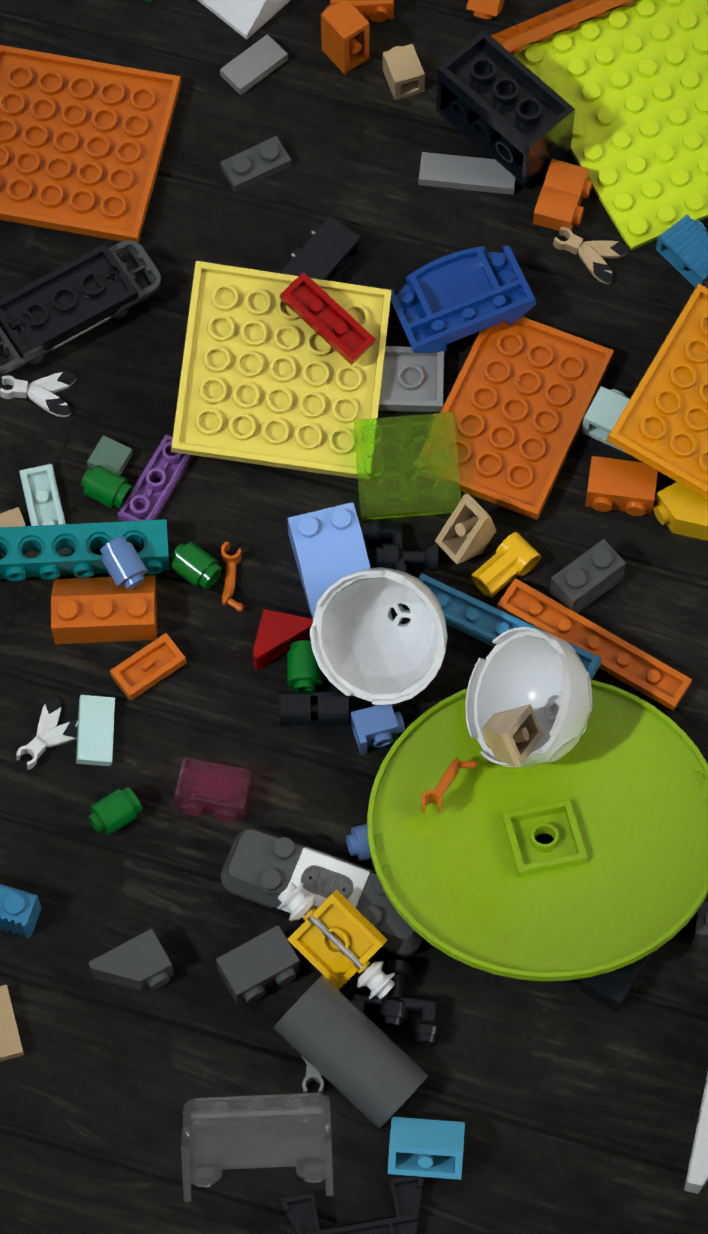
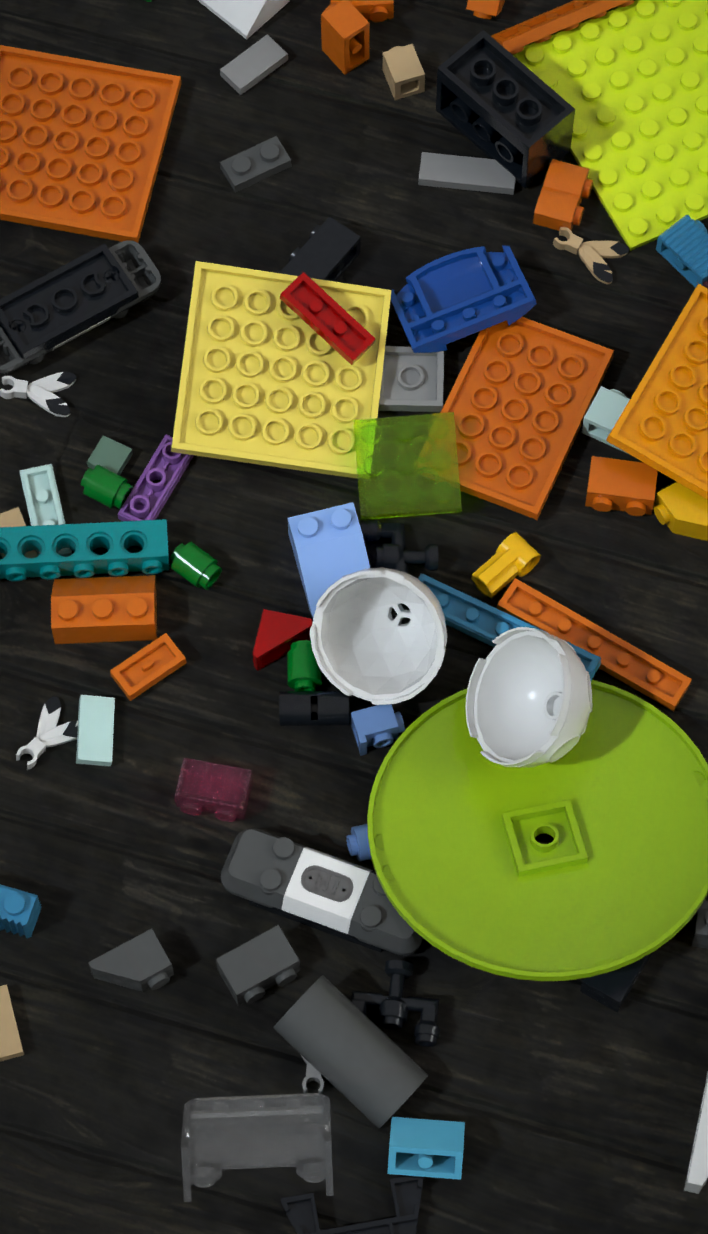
green brick [88,787,143,836] -> none
medium blue brick [100,536,147,590] -> none
orange piece [221,542,244,612] -> none
yellow plate [277,882,395,999] -> none
orange piece [421,758,477,814] -> none
tan slope [435,493,497,564] -> none
tan slope [482,704,544,766] -> none
dark grey brick [549,539,626,613] -> none

